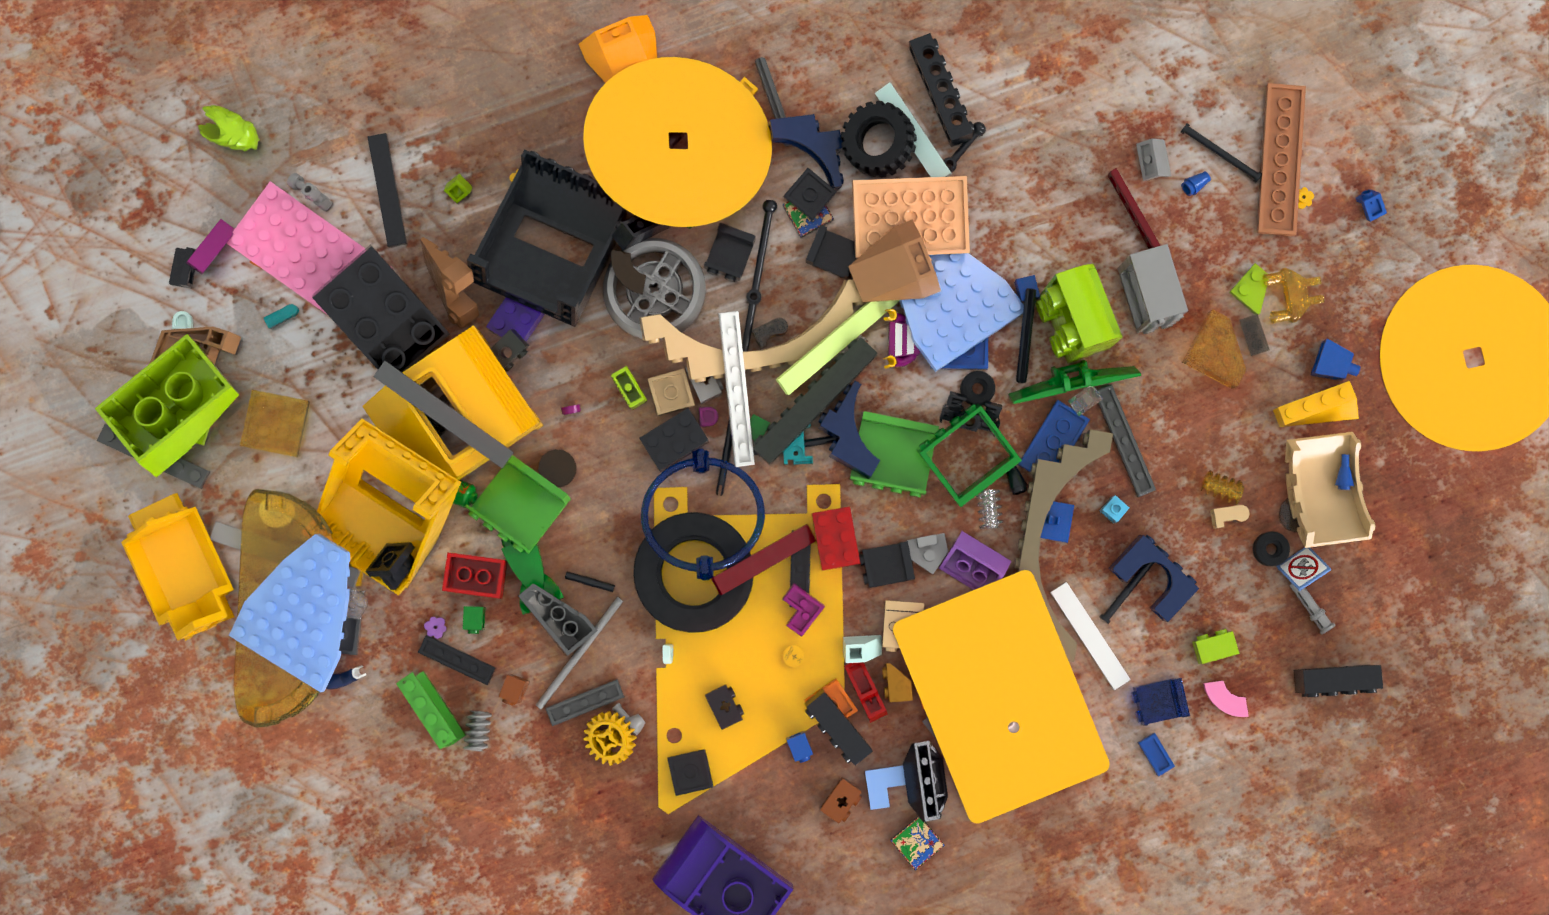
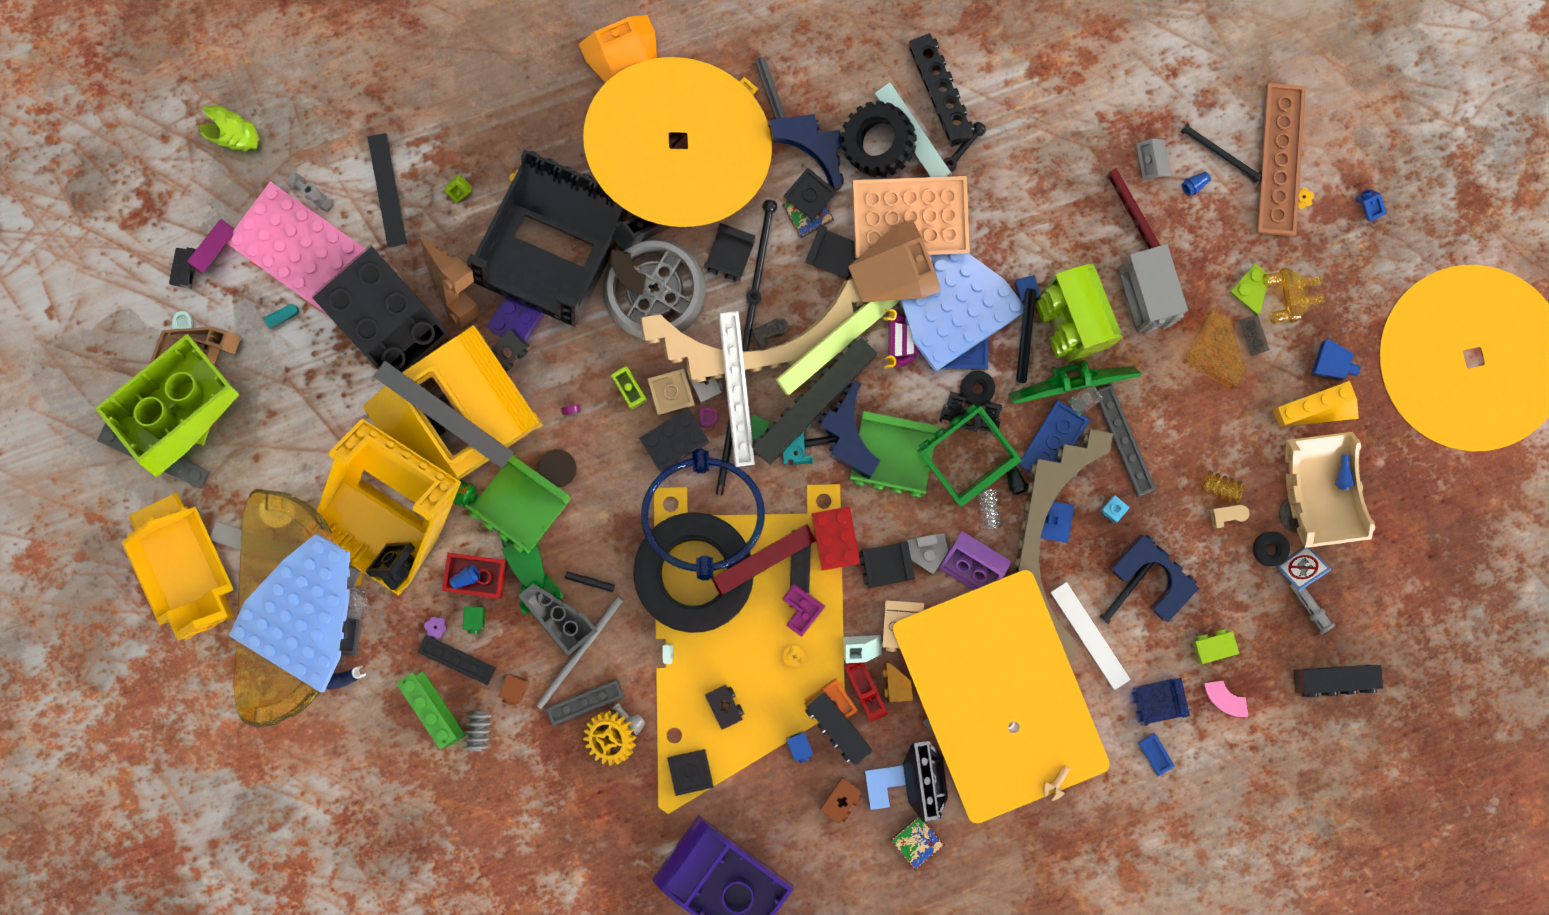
clear yellow plate [240,390,310,457] -> none
none -> blue cone [449,565,480,589]
none -> tan bar [1044,766,1070,801]

